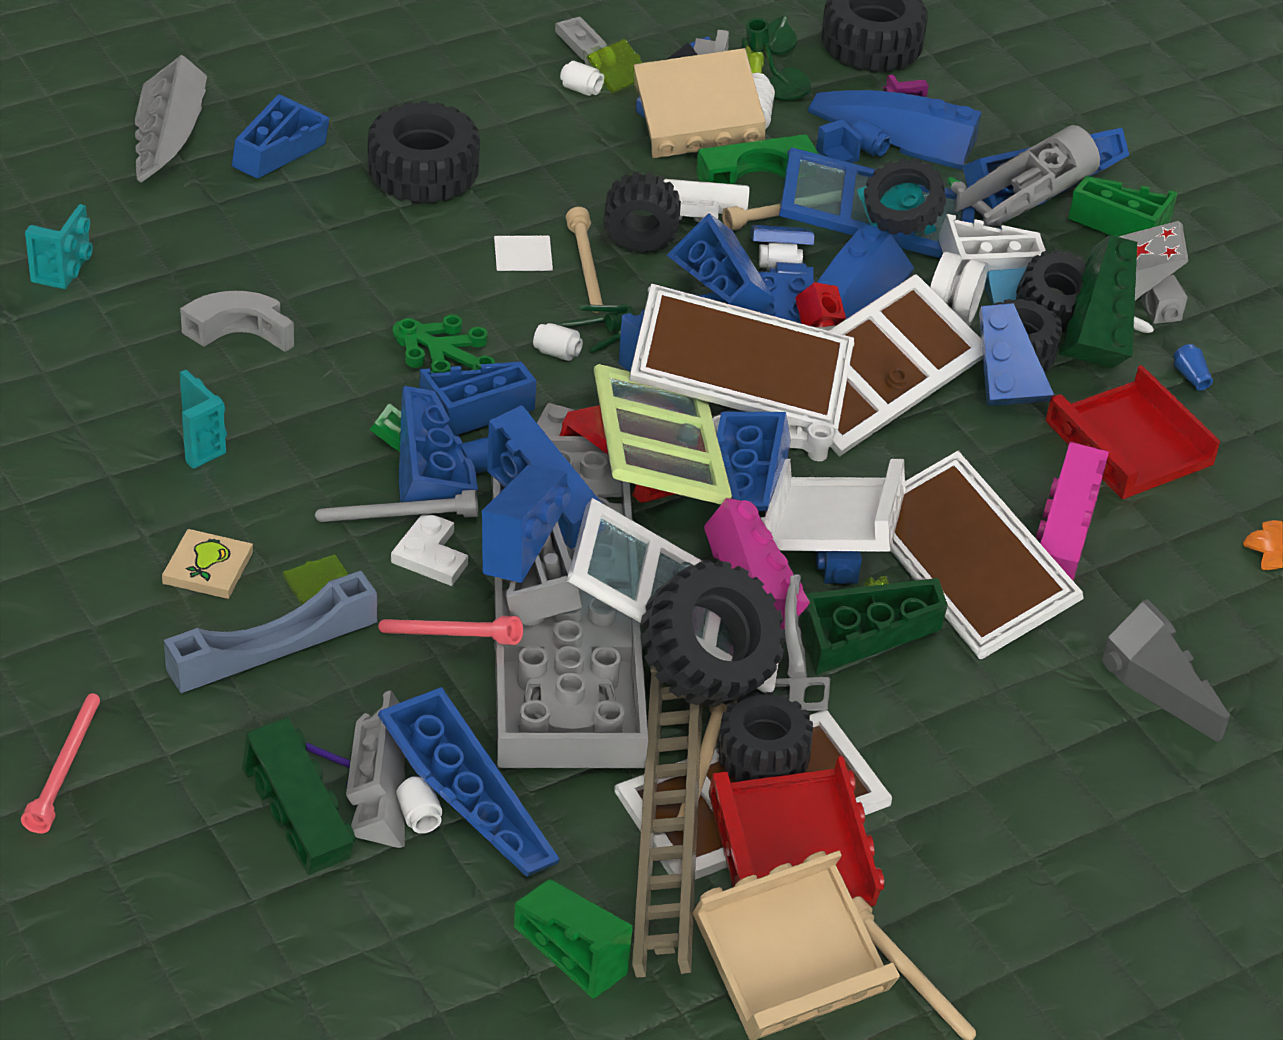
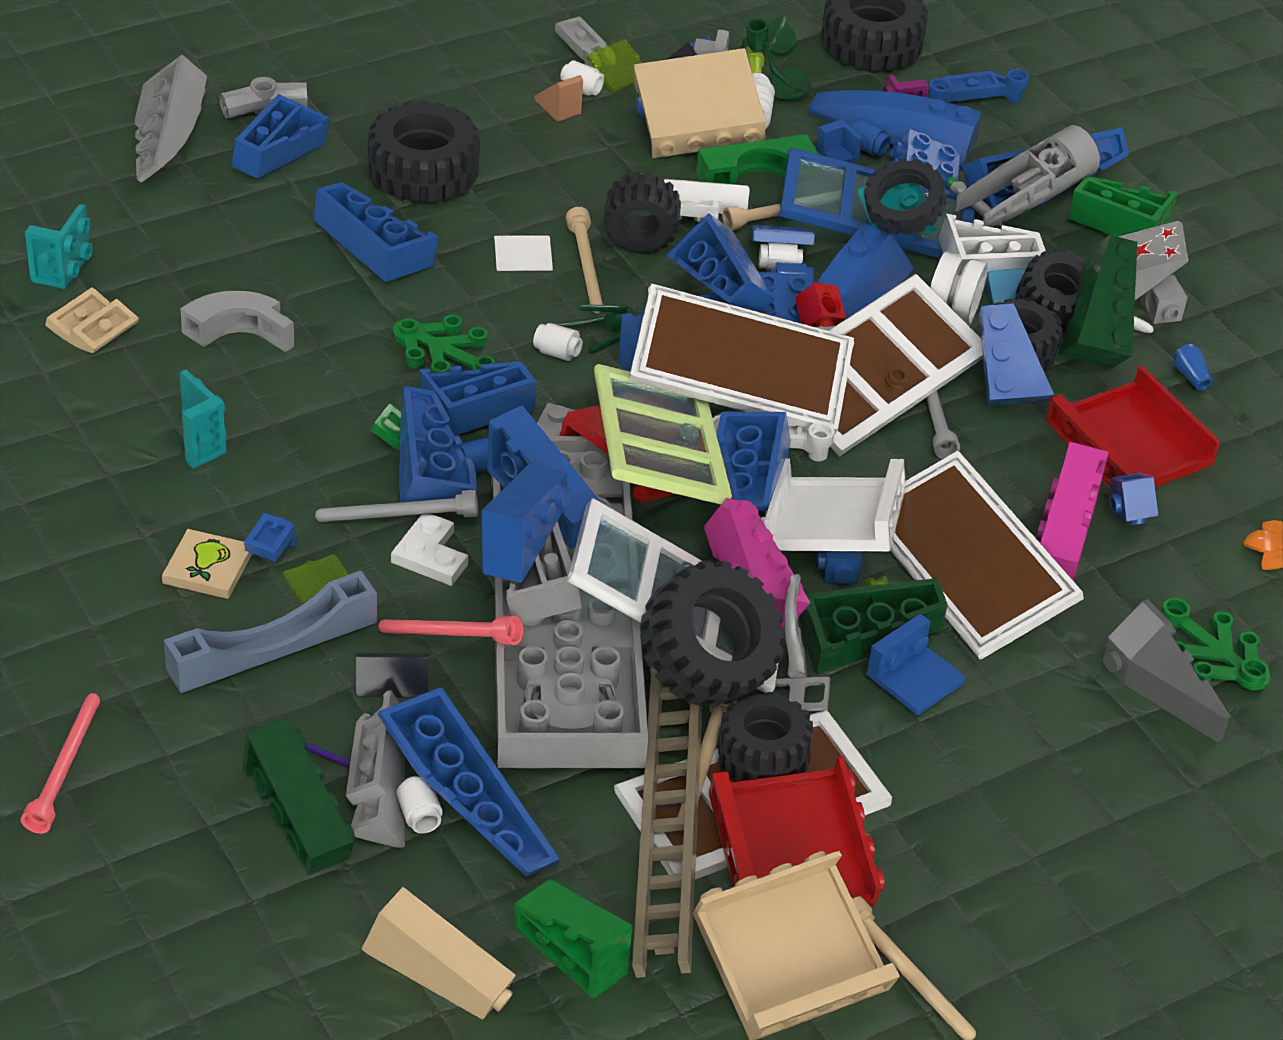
none -> tan slope [46,287,139,353]
none -> light grey piece [219,77,307,119]
none -> blue bracket [244,513,297,562]
none -> blue wedge [313,182,438,282]
none -> black slope [356,653,429,698]
none -> tan slope [362,887,516,1020]
none -> nougat slope [534,75,583,121]
none -> blue bracket [867,613,966,715]
none -> blue bracket [890,129,960,188]
none -> light grey piece [926,390,960,459]
none -> blue plate [928,69,1029,103]
none -> brick [1109,472,1158,525]
none -> green plant [1161,597,1271,690]

